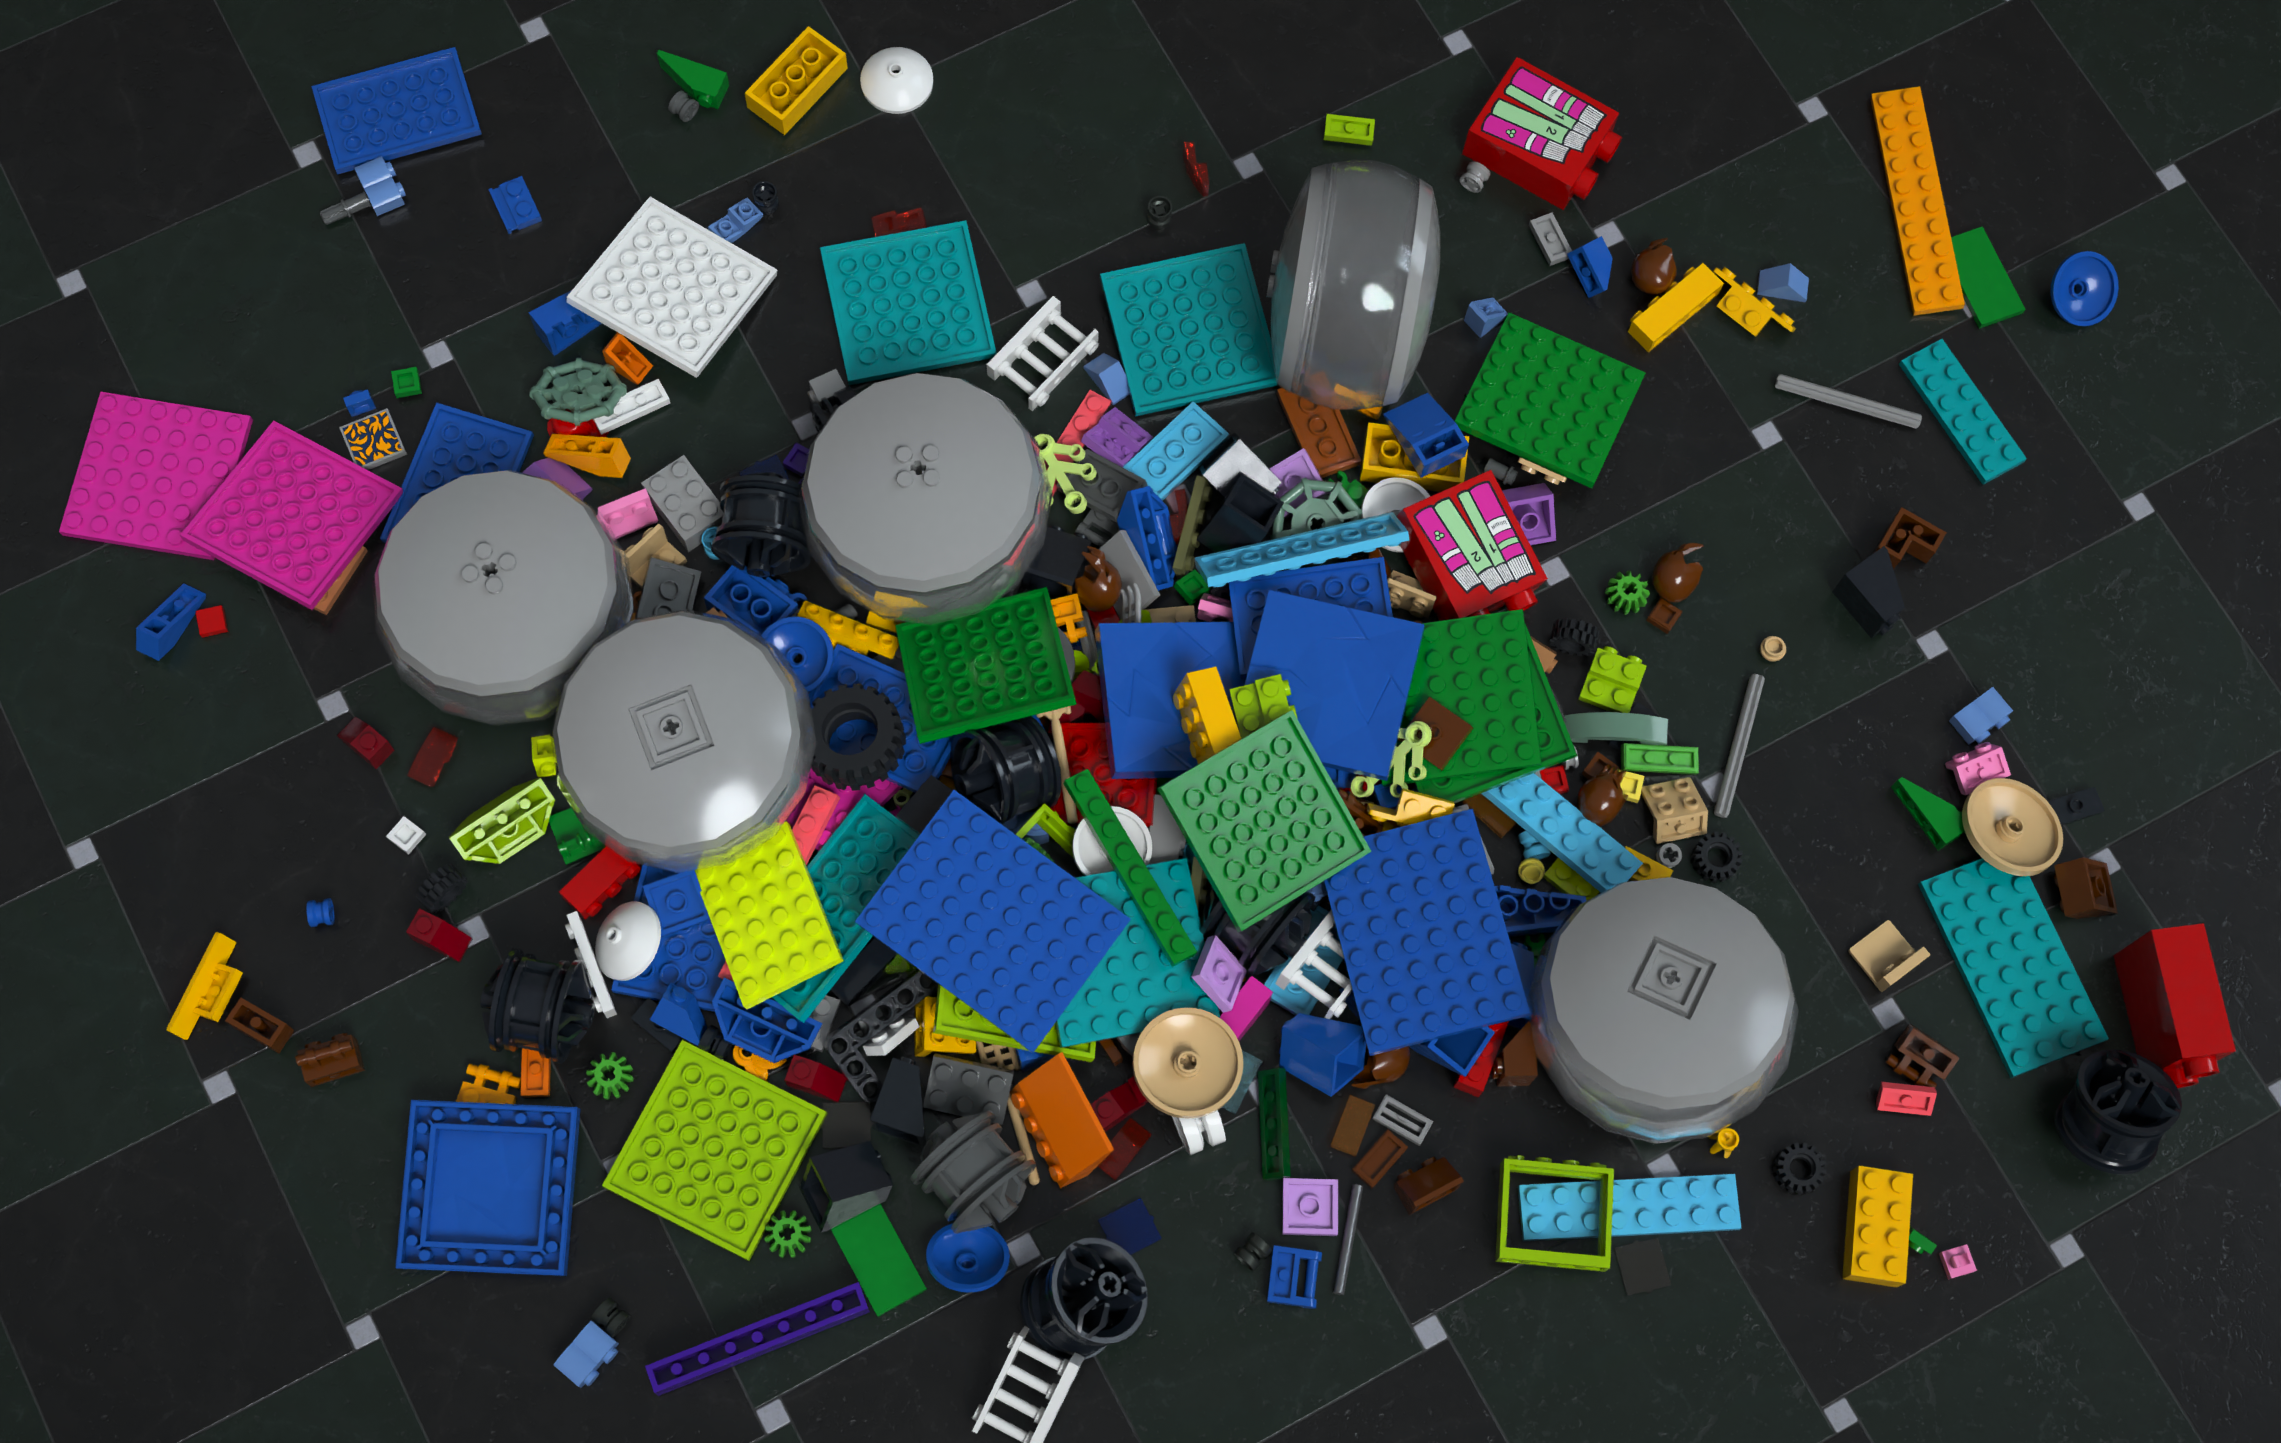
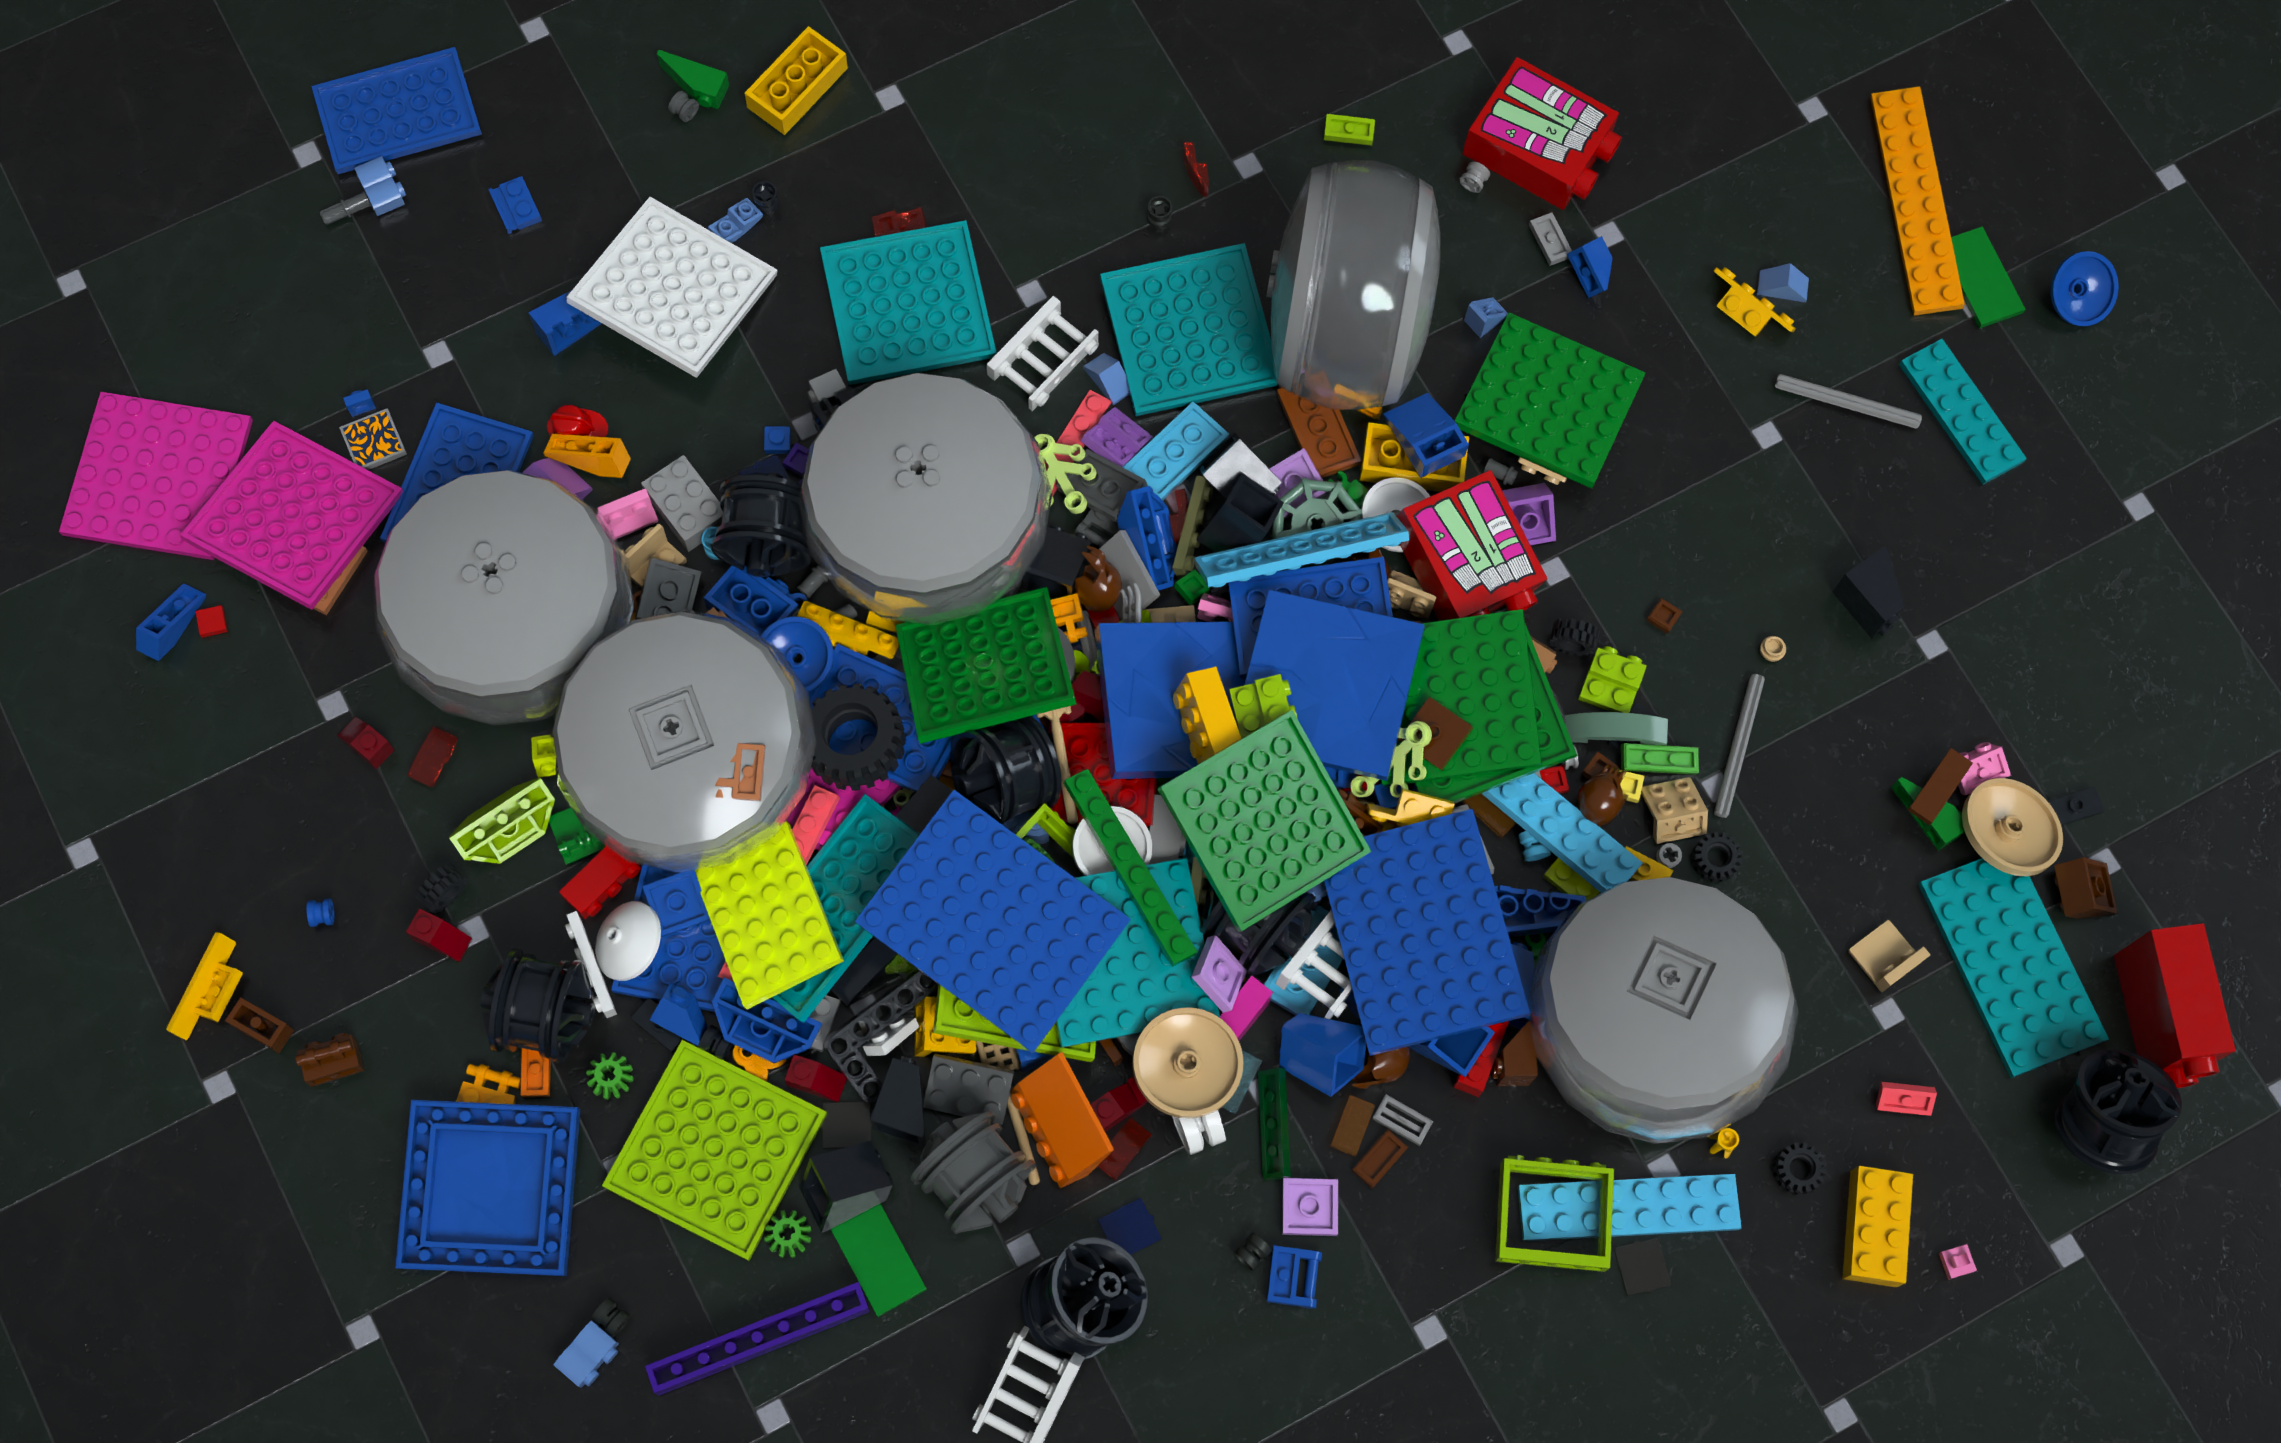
white plate [386,816,426,855] -> none
green plate [391,367,422,398] -> none
sand green plate [530,358,627,426] -> none
white plate [593,379,670,435] -> none
orange slope [602,332,653,385] -> none
white dish [860,47,933,114] -> none
blue dish [926,1223,1010,1292] -> none
flat silver bar [1333,1184,1363,1295] -> none
reddish brown slope [1393,1156,1464,1215] -> none
light yellow plate [1518,858,1545,884] -> none
bright green gear [1605,570,1650,615] -> none
yellow brick [1628,263,1724,352] -> none
reddish brown helmet [1631,238,1677,295] -> none
reddish brown helmet [1652,543,1704,603] -> none
reddish brown brick [1873,507,1947,569] -> none
reddish brown brick [1885,1023,1960,1088] -> none
green plate [1909,1226,1937,1254] -> none
medium blue brick [1949,687,2013,745] -> none
none -> nougat plate [715,743,766,802]
none -> blue plate [764,426,791,454]
none -> dark grey pin [797,565,829,598]
none -> reddish brown tile [1908,748,1973,825]

